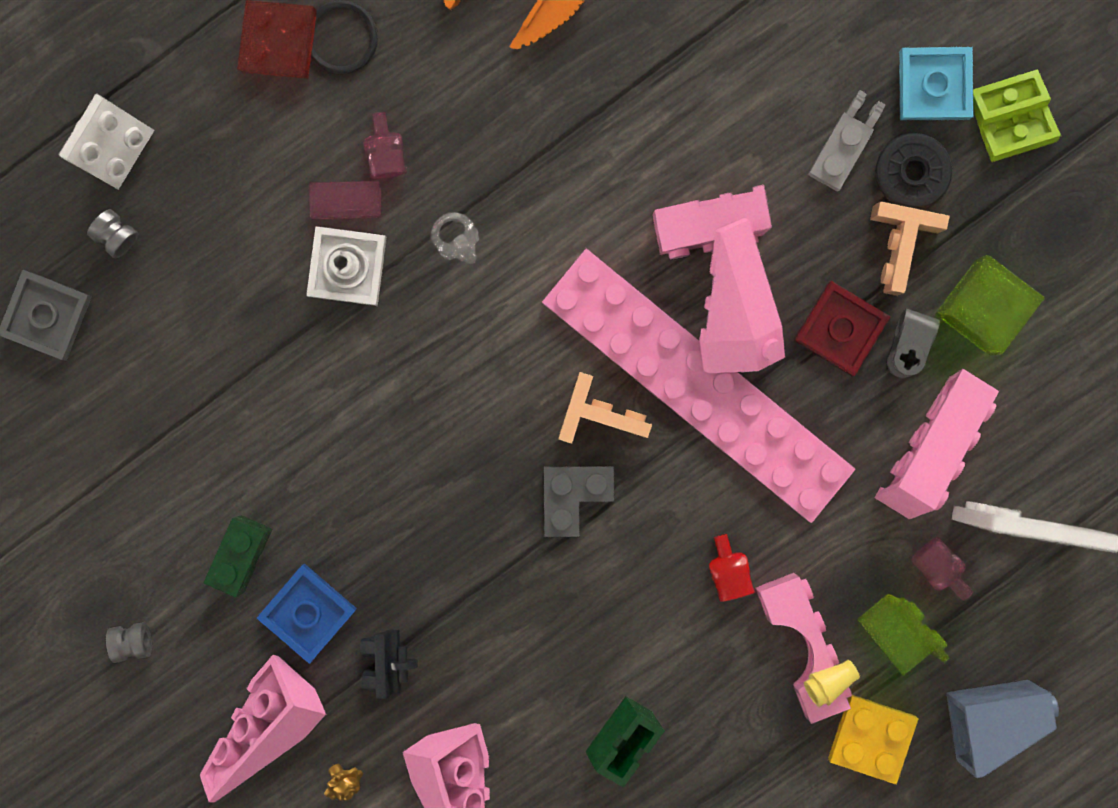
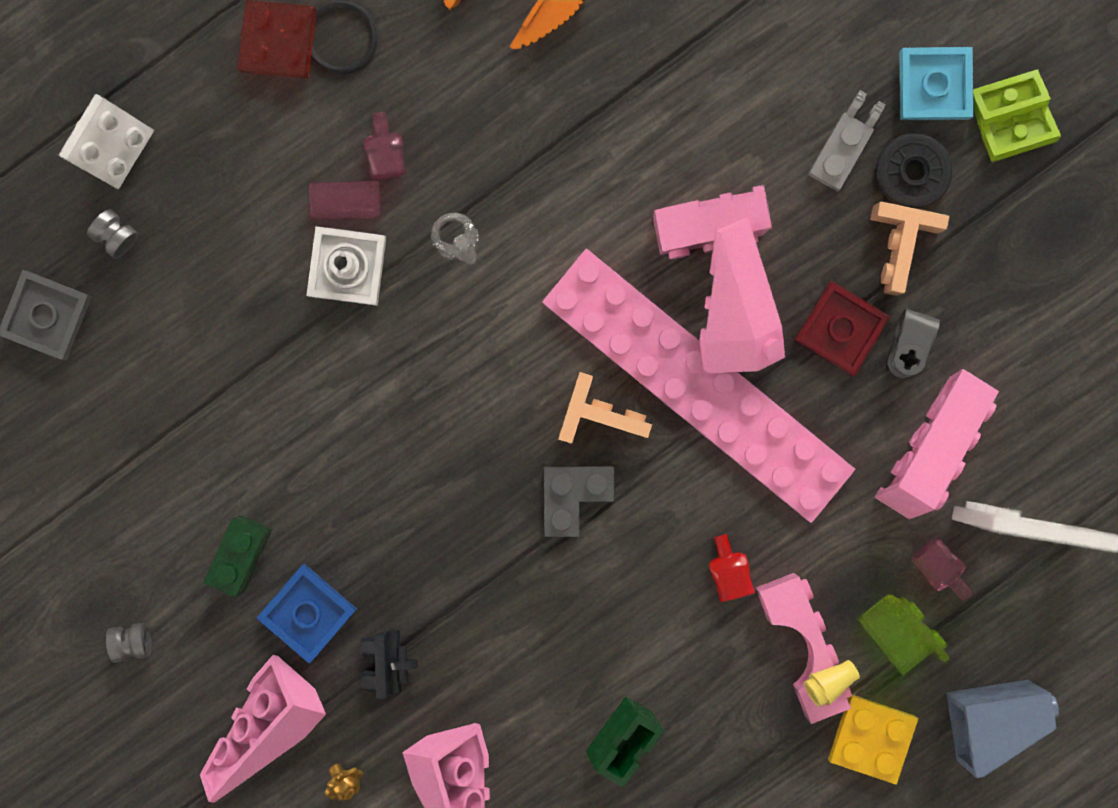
clear neon green brick [935,255,1045,356] -> none

